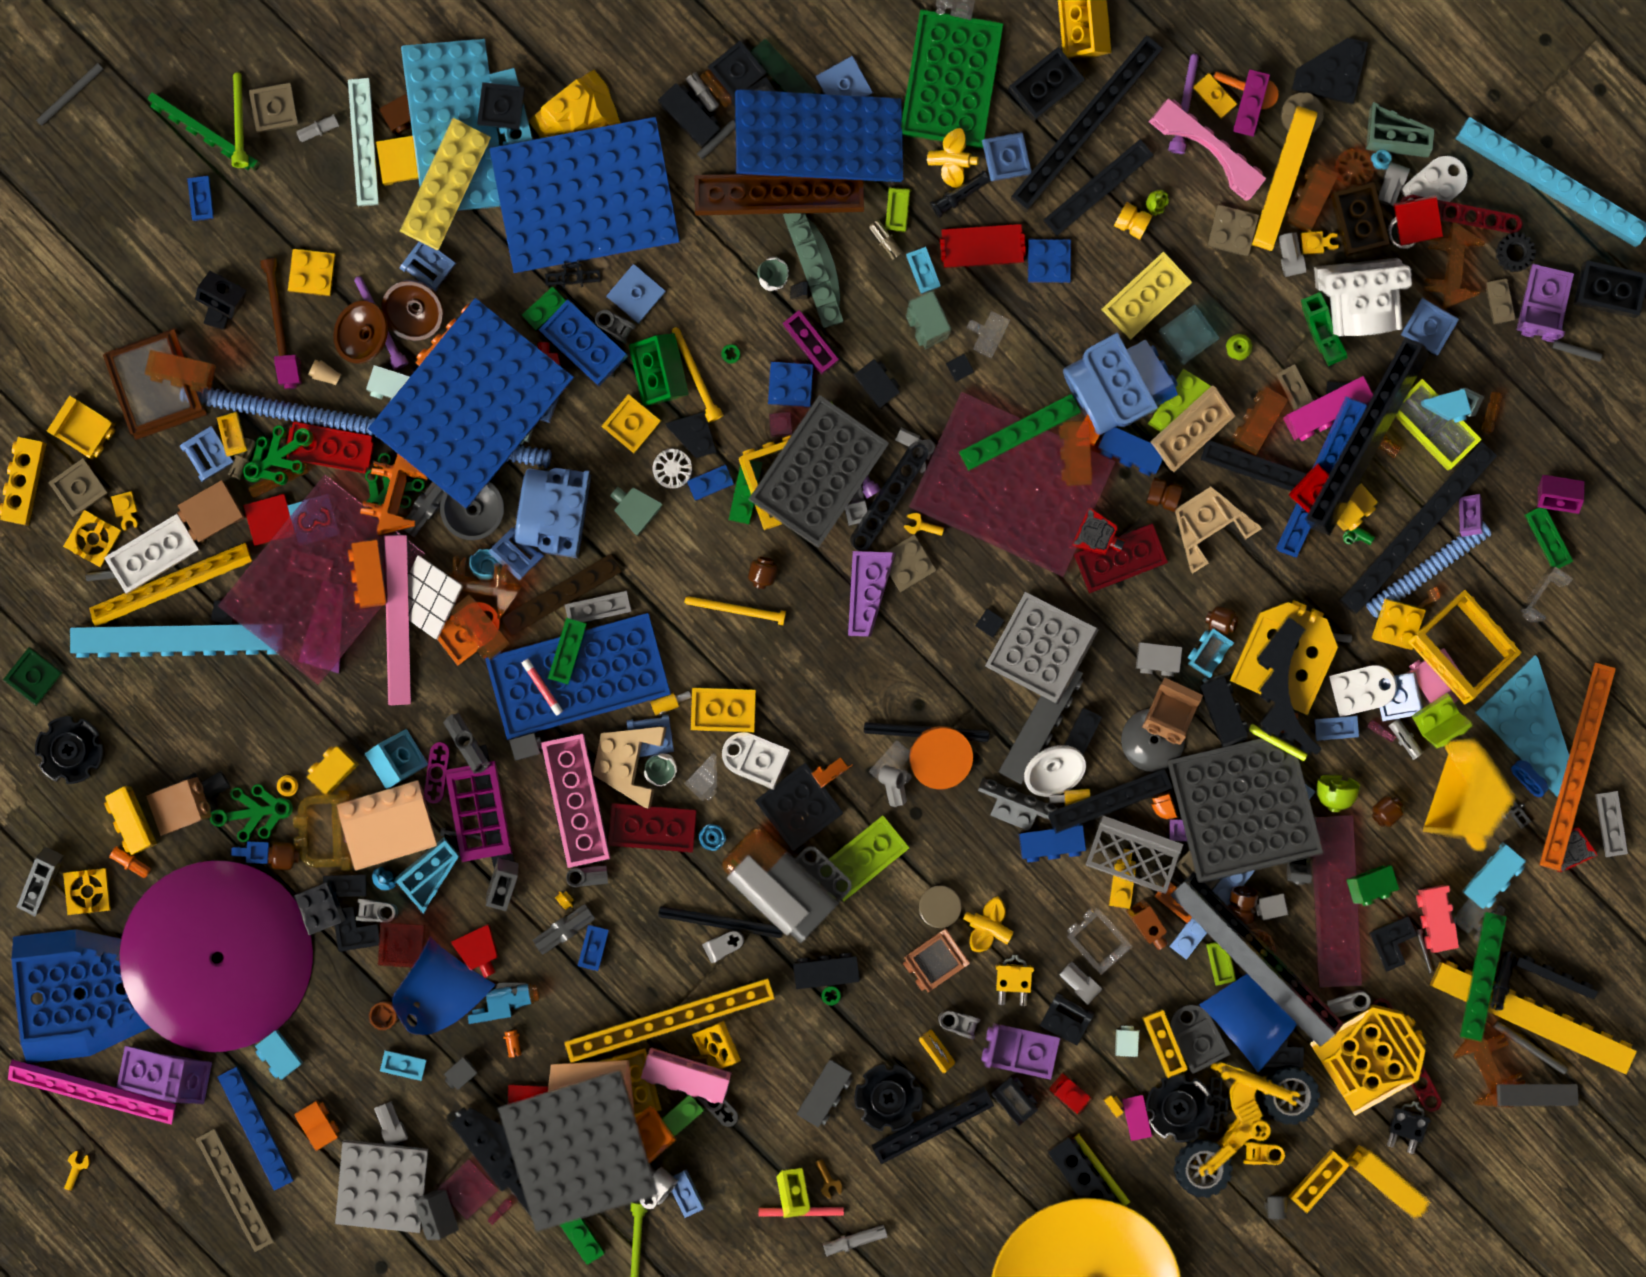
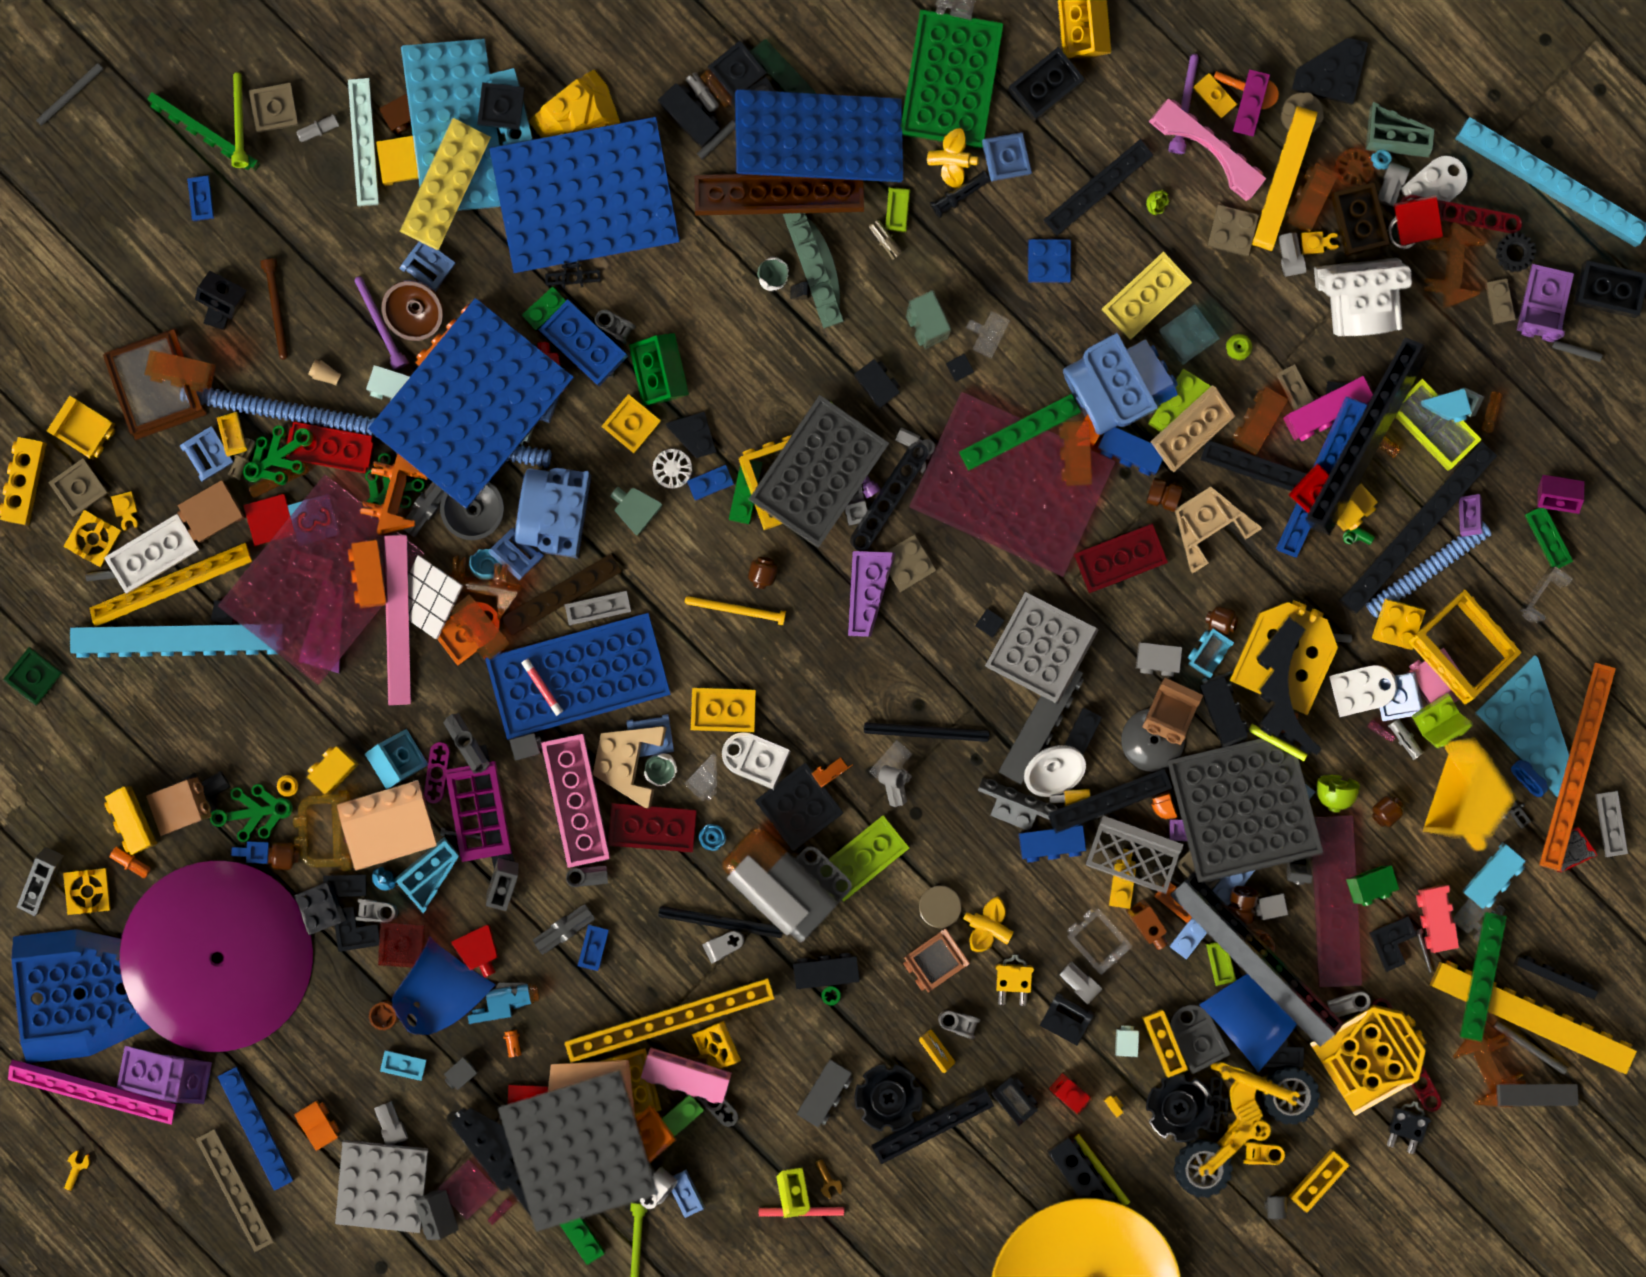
black piece [35,716,104,784] -> none
medium azure brick [255,1029,303,1080] -> none
magenta slope [274,355,302,389] -> none
yellow plate [288,249,336,296] -> none
reddish brown dish [333,301,388,364] -> none
green plate [548,618,587,685] -> none
yellow plate [555,891,574,910] -> none
medium blue plate [606,264,666,324] -> none
yellow piece [650,691,692,716] -> none
yellow piece [672,327,724,423] -> none
green bush [721,344,741,364] -> none
blue plate [768,362,813,407] -> none
clear pink brick [769,412,792,437] -> none
magenta brick [783,310,839,375] -> none
medium blue plate [815,56,873,97] -> none
light grey pin [823,1224,888,1256] -> none
yellow bar [904,513,944,536] -> none
medium azure plate [906,247,941,294] -> none
orange tile [909,726,973,789] -> none
red brick [940,224,1026,268] -> none
medium lavender bracket [981,1023,1060,1080] -> none
black brick [1010,35,1163,213] -> none
torso [1071,508,1125,555] -> none
yellow wheel [1114,202,1153,240] -> none
dark pink tile [1122,1095,1152,1141] -> none
green arch [1301,292,1348,366] -> none
medium blue plate [1314,716,1359,741] -> none
yellow window [1346,1145,1429,1219] -> none
medium blue plate [1401,298,1459,356] -> none
clear orange hand [1416,588,1440,608] -> none
black pin [1490,951,1516,1011] -> none

